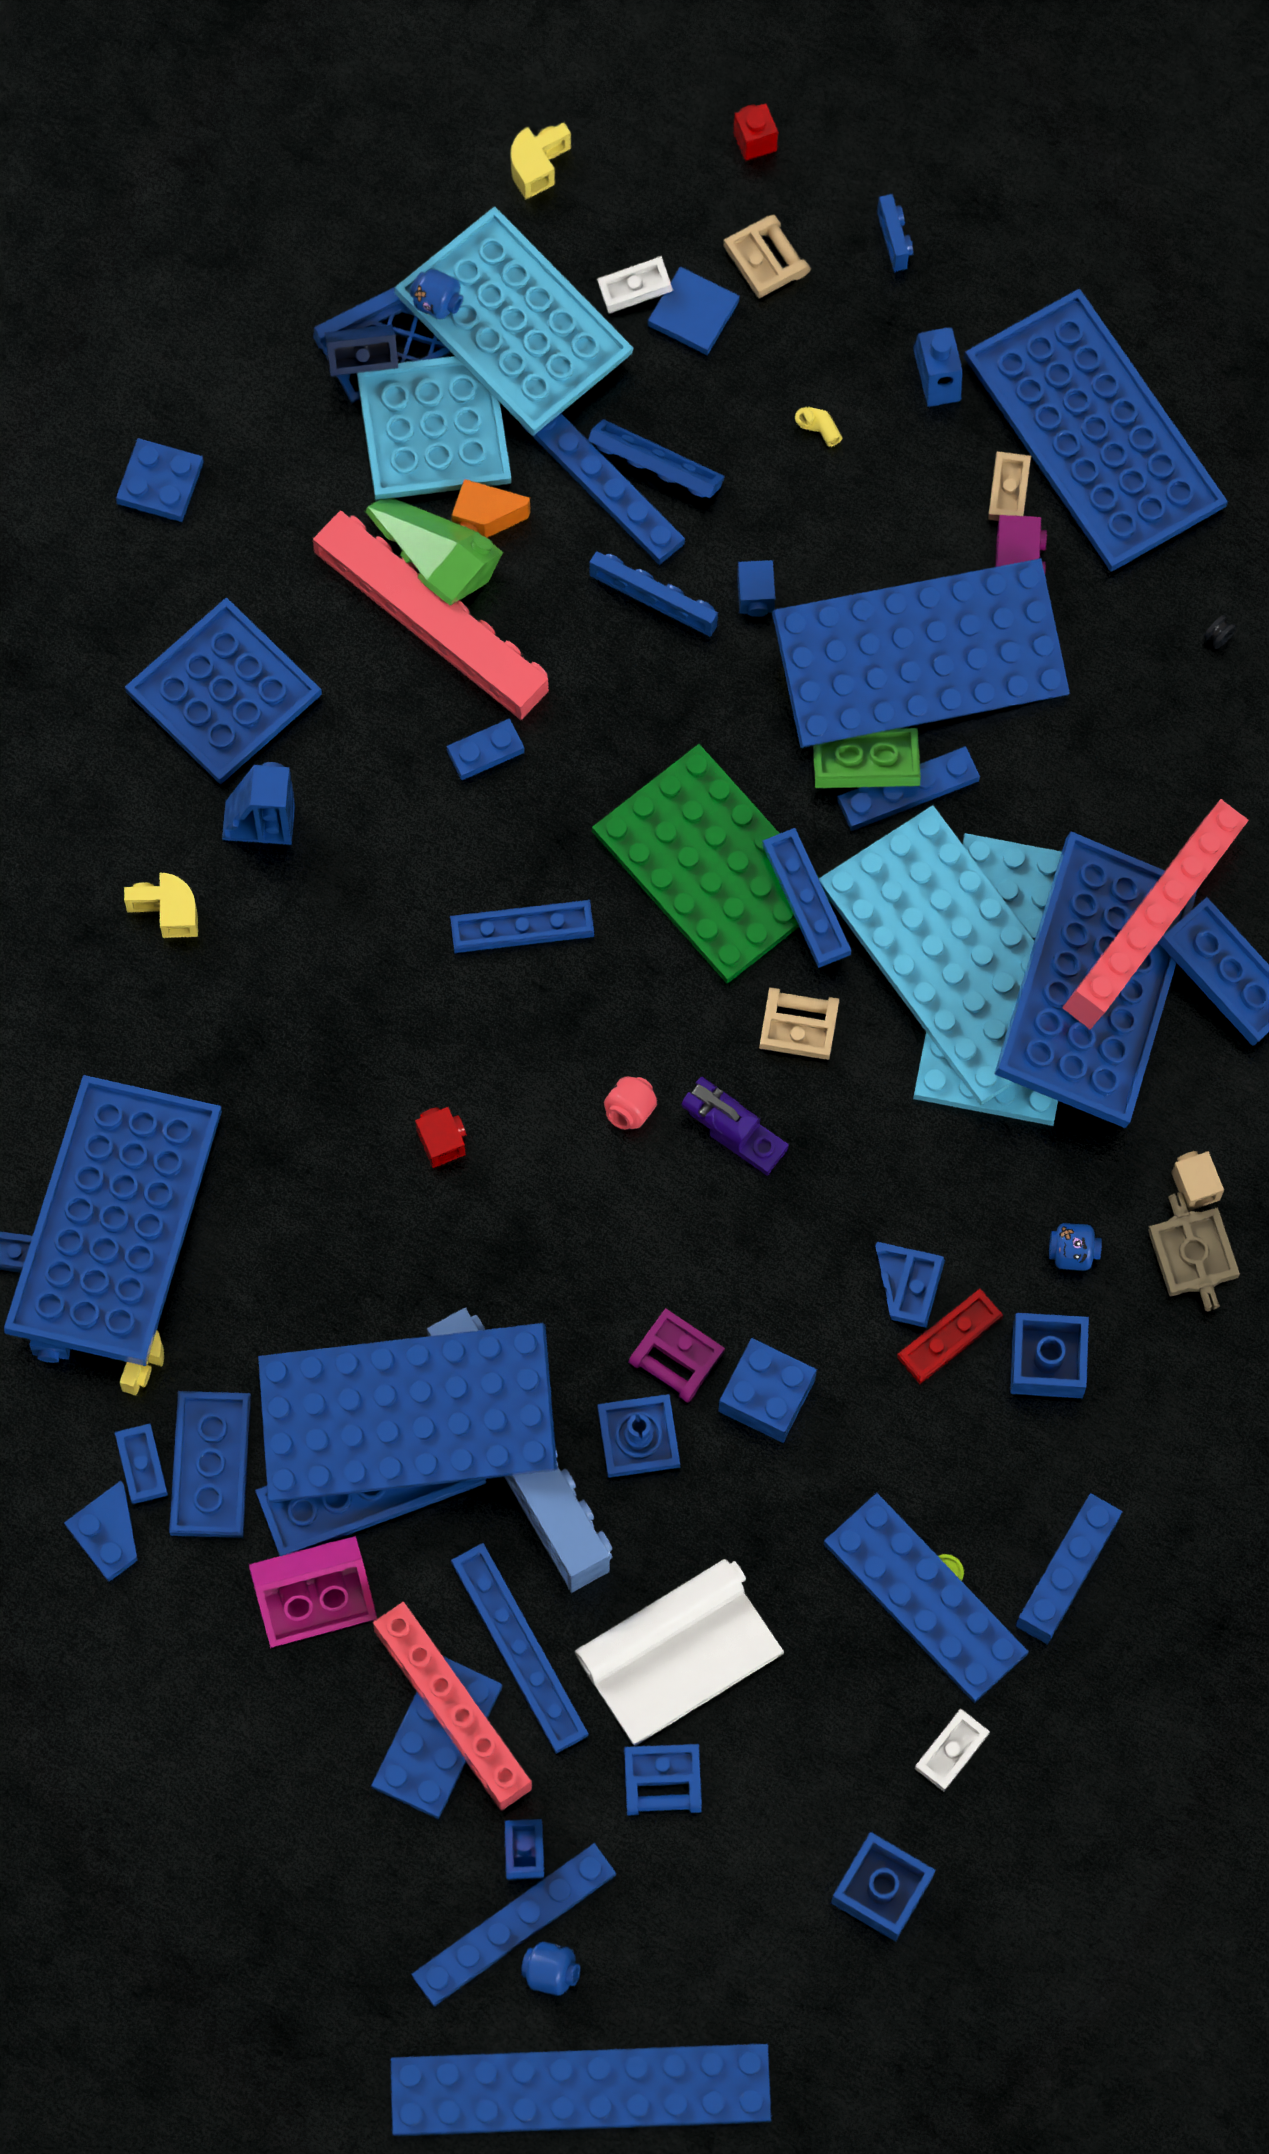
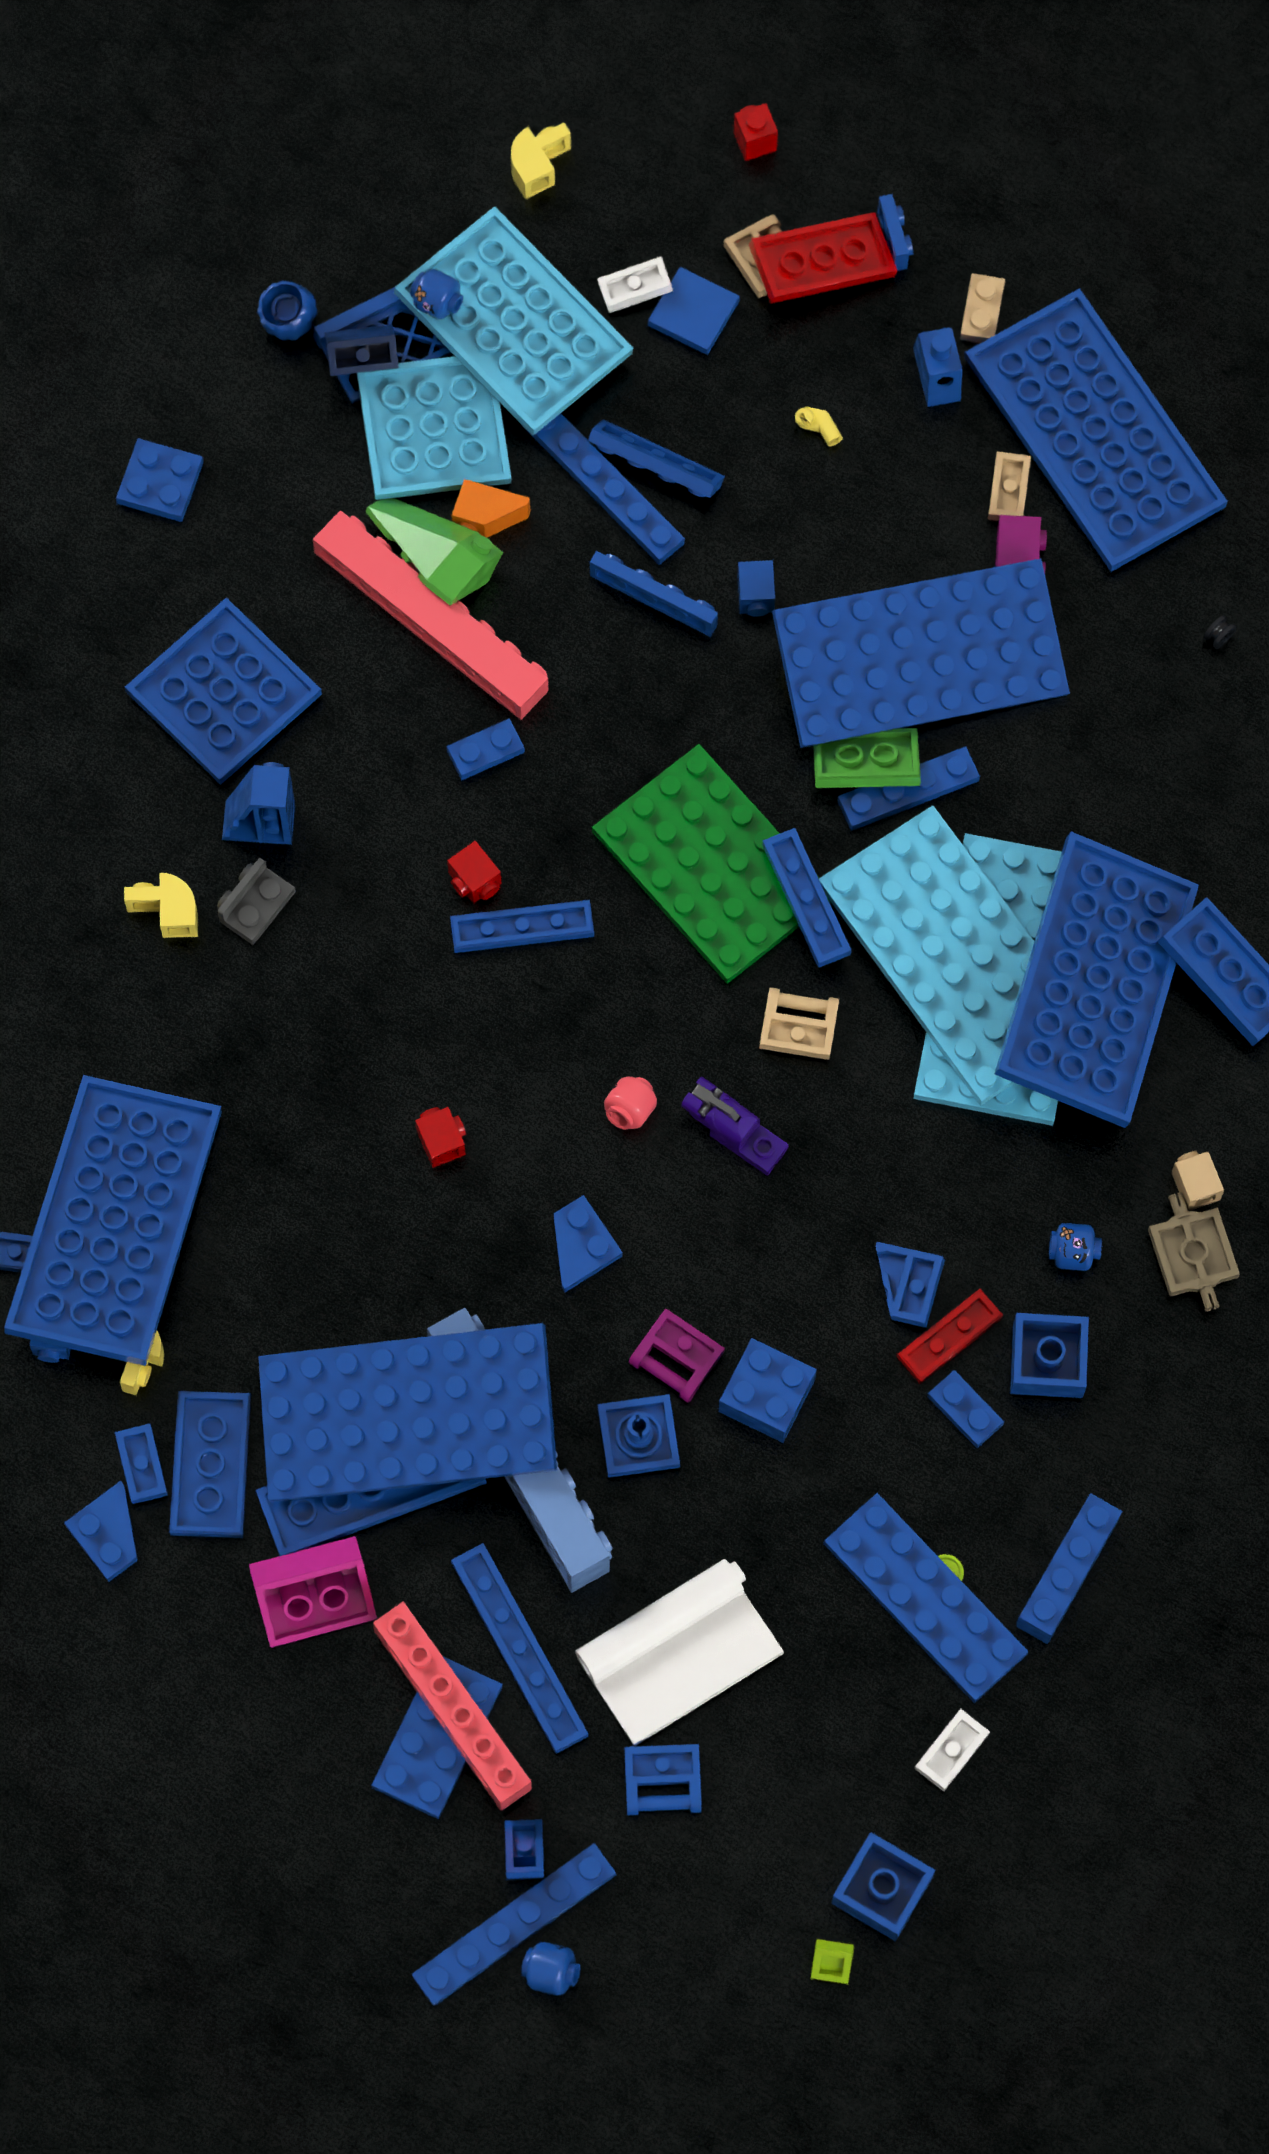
blue plate [391,2044,771,2136] -> none
coral brick [1062,799,1249,1029] -> none
none -> dark grey bracket [217,858,296,945]
none -> blue hair [257,280,318,341]
none -> red brick [447,841,501,904]
none -> blue wing [554,1195,623,1292]
none -> red plate [749,212,898,303]
none -> lime plate [811,1939,854,1984]
none -> blue plate [927,1370,1004,1448]
none -> tan plate [960,273,1005,343]

